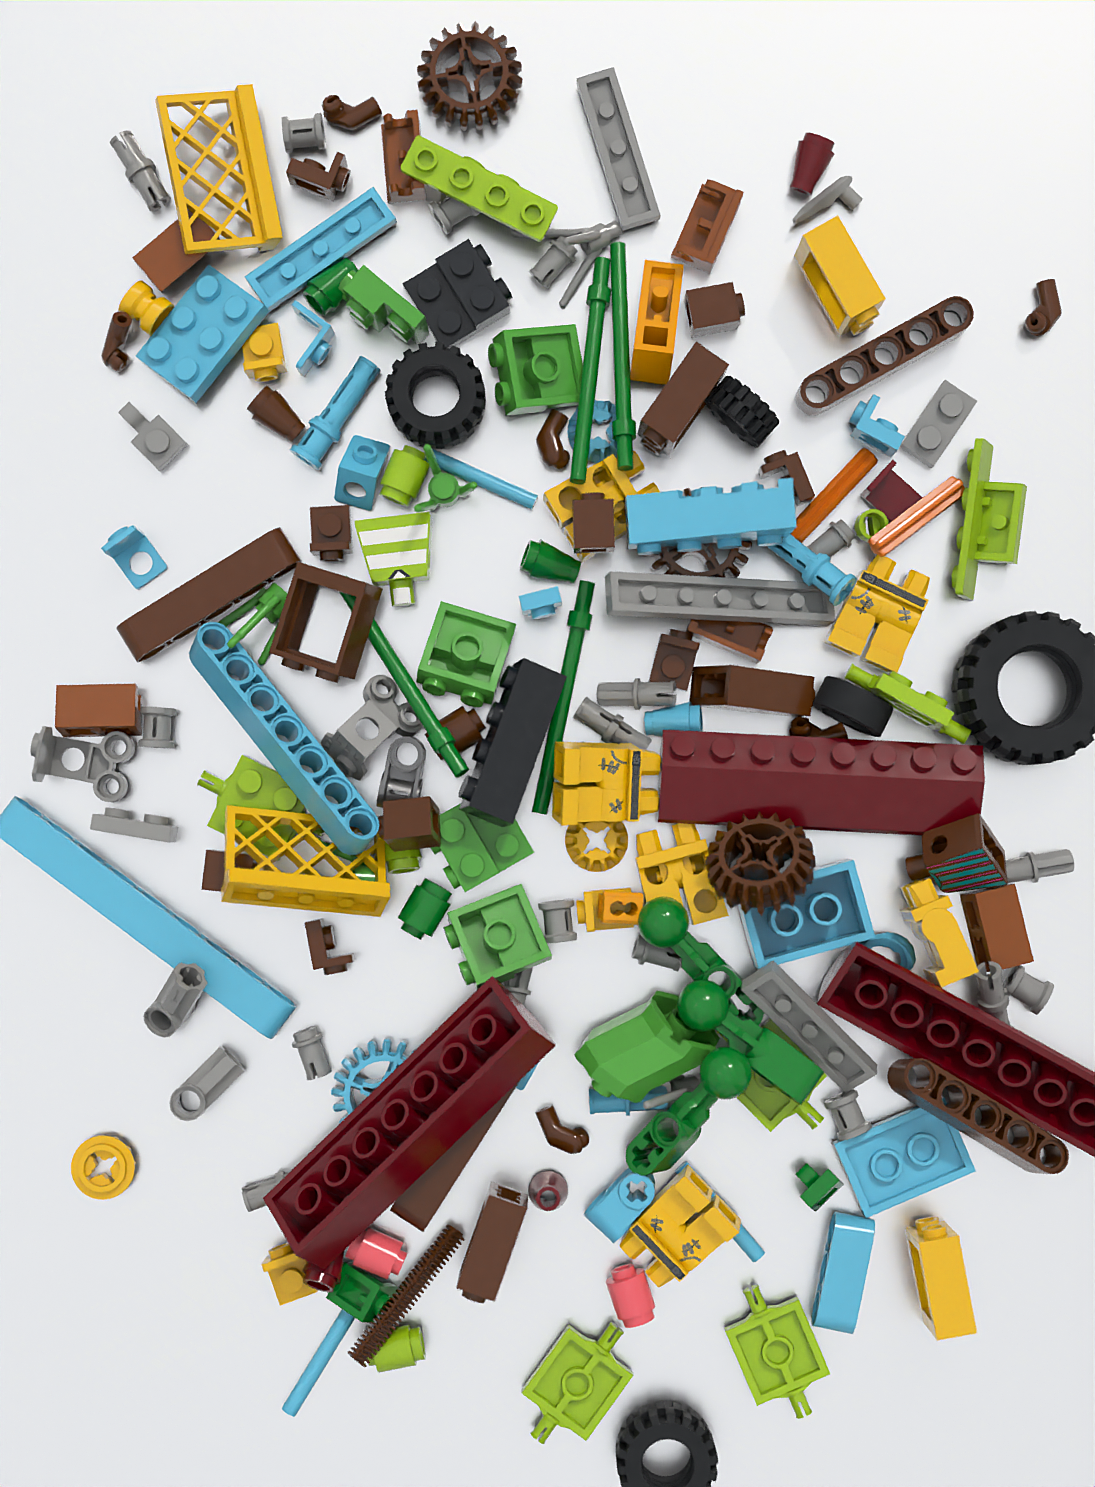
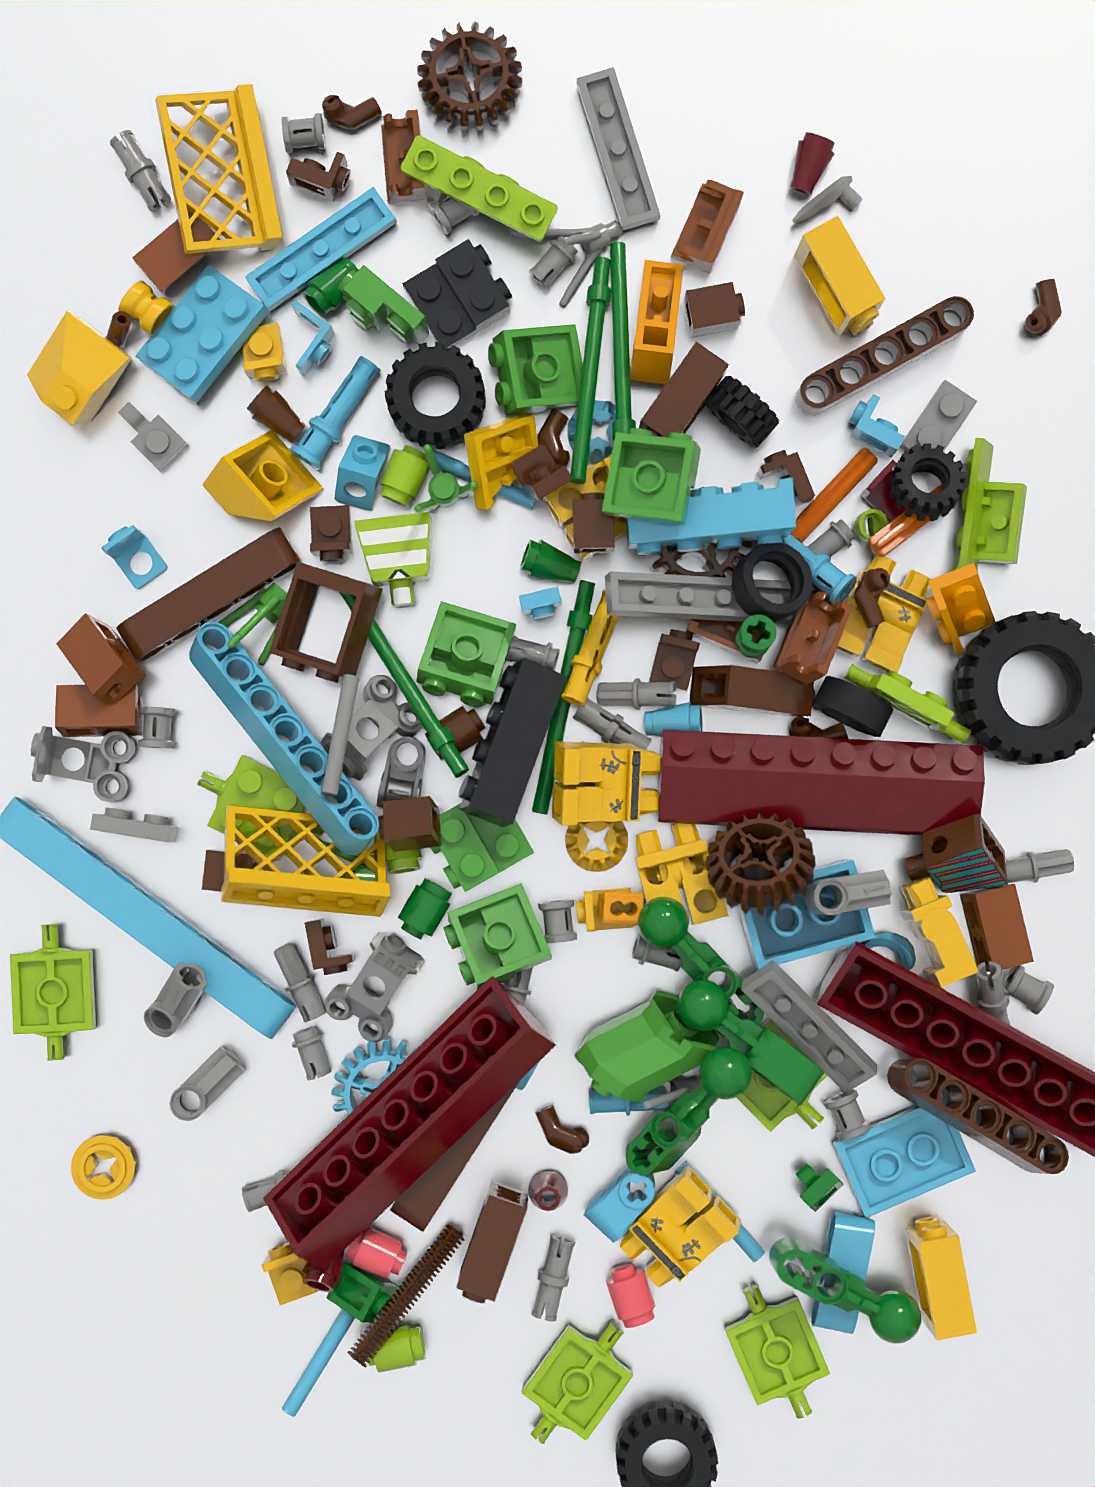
none -> lime plate [10,924,96,1061]
none -> yellow slope [27,311,132,425]
none -> dark orange hinge [56,613,146,701]
none -> yellow slope [202,430,323,521]
none -> light grey axle [274,943,327,1023]
none -> light grey bar [321,674,359,796]
none -> light grey piece [325,932,425,1042]
none -> yellow wing [464,413,538,510]
none -> light grey pin [507,636,559,671]
none -> reddish brown bracket [511,445,573,500]
none -> light grey pin [531,1235,575,1322]
none -> yellow pin [561,590,619,707]
none -> bright green plate [602,428,701,525]
none -> black tyre [731,543,813,622]
none -> green bush [735,614,777,658]
none -> green beam [769,1238,922,1344]
none -> dark orange hinge [773,592,853,685]
none -> light grey piece [804,870,891,915]
none -> reddish brown arm [854,568,890,629]
none -> black tyre [889,443,966,521]
none -> light orange bracket [926,563,996,655]

